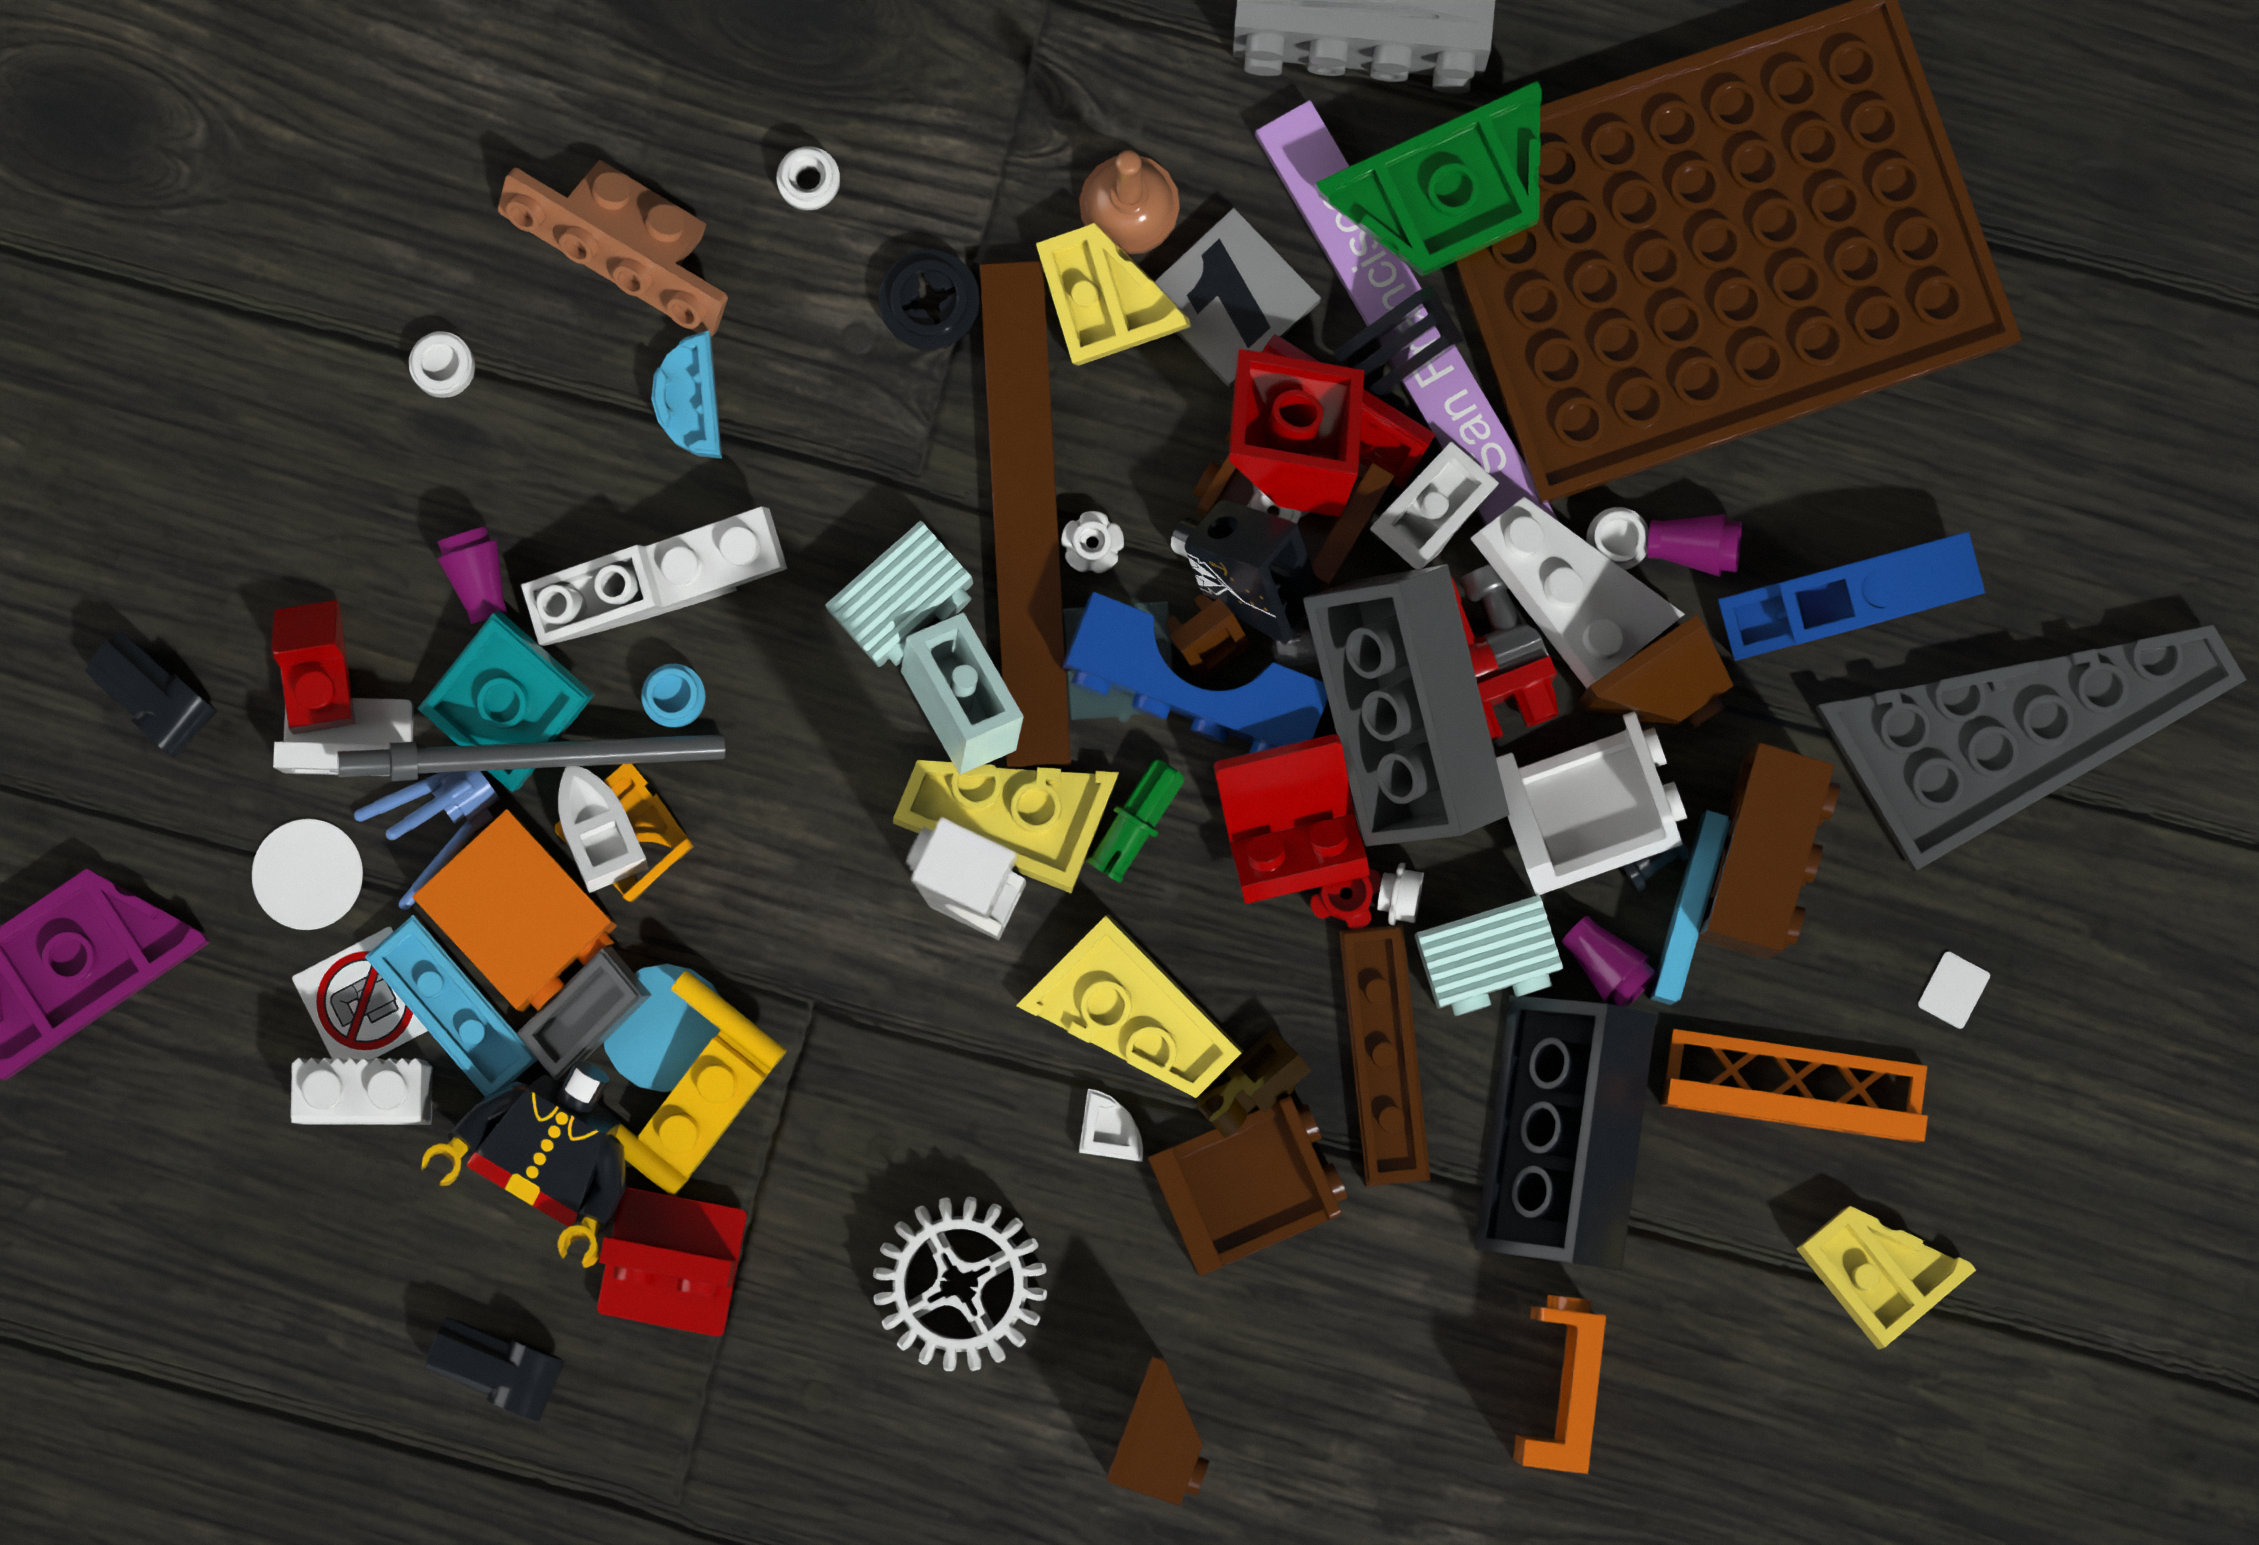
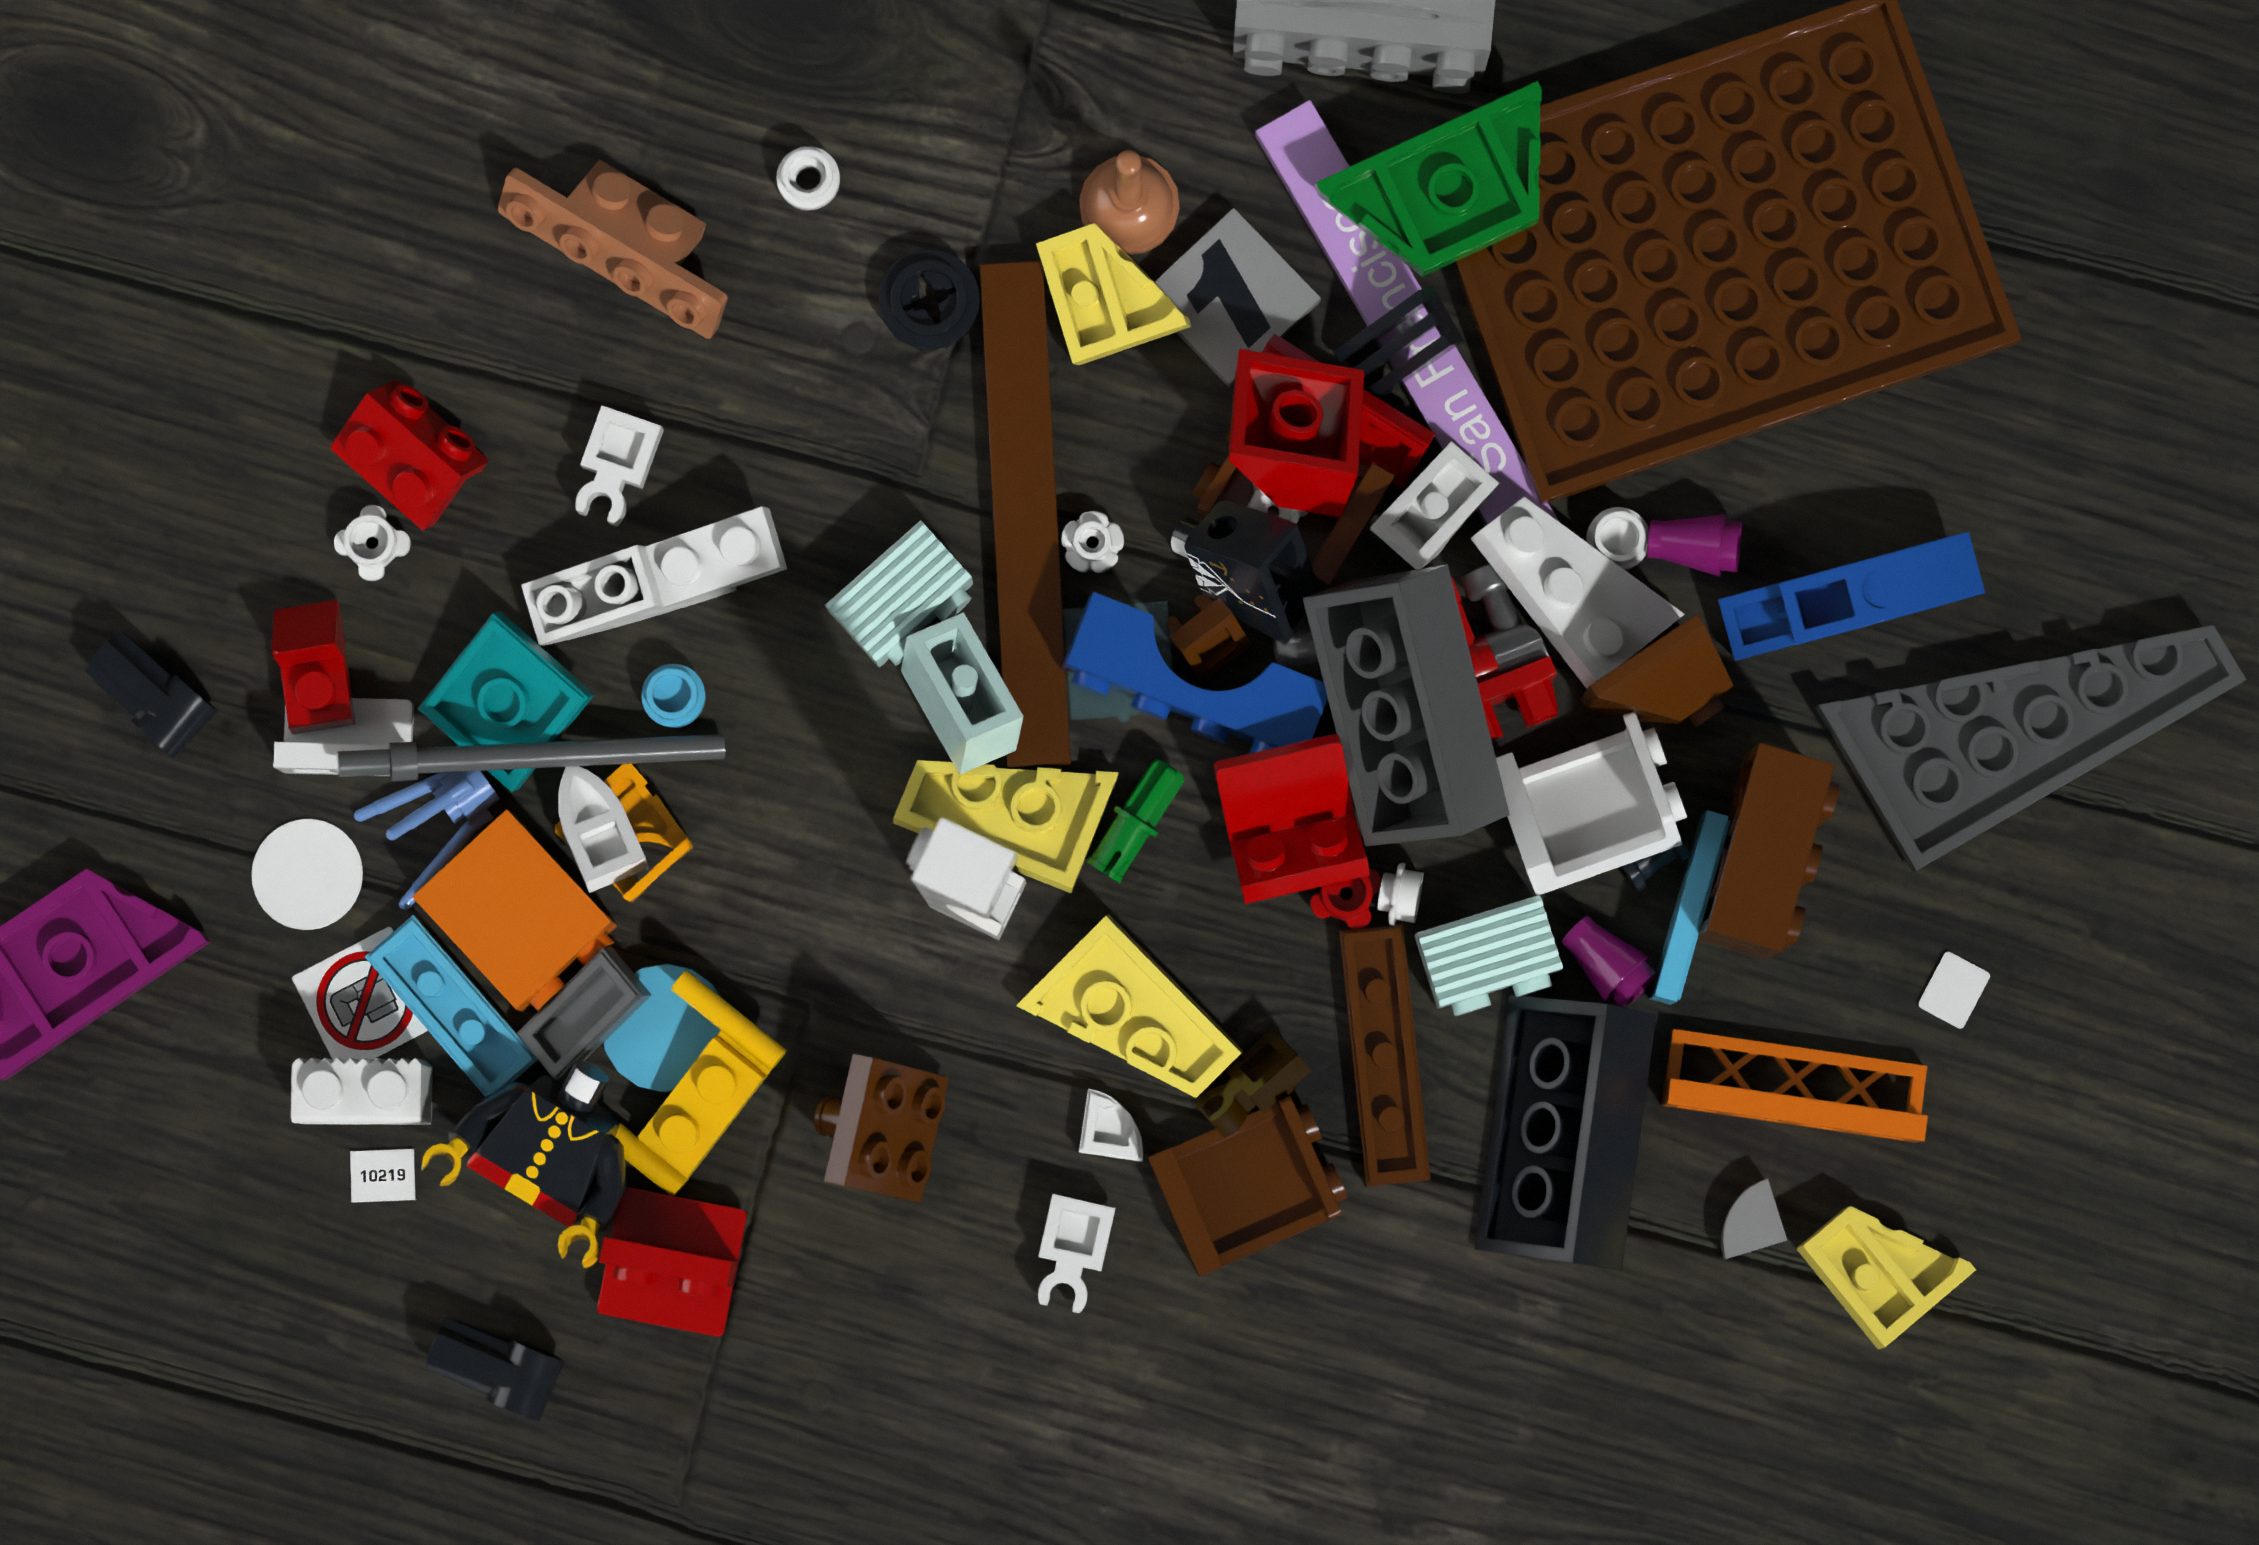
white tile [409,332,475,398] -> none
magenta cone [436,526,508,624] -> none
medium azure plate [651,330,722,459] -> none
white gear [873,1197,1047,1371] -> none
reddish brown slope [1106,1354,1210,1506] -> none
orange panel [1513,1295,1606,1474] -> none
none -> red bracket [330,380,488,531]
none -> white plate [334,505,411,581]
none -> white sticker [350,1149,415,1203]
none -> white plate [575,405,664,527]
none -> reddish brown plate [814,1054,949,1203]
none -> white plate [1038,1194,1116,1313]
none -> light grey tile [1721,1179,1787,1259]

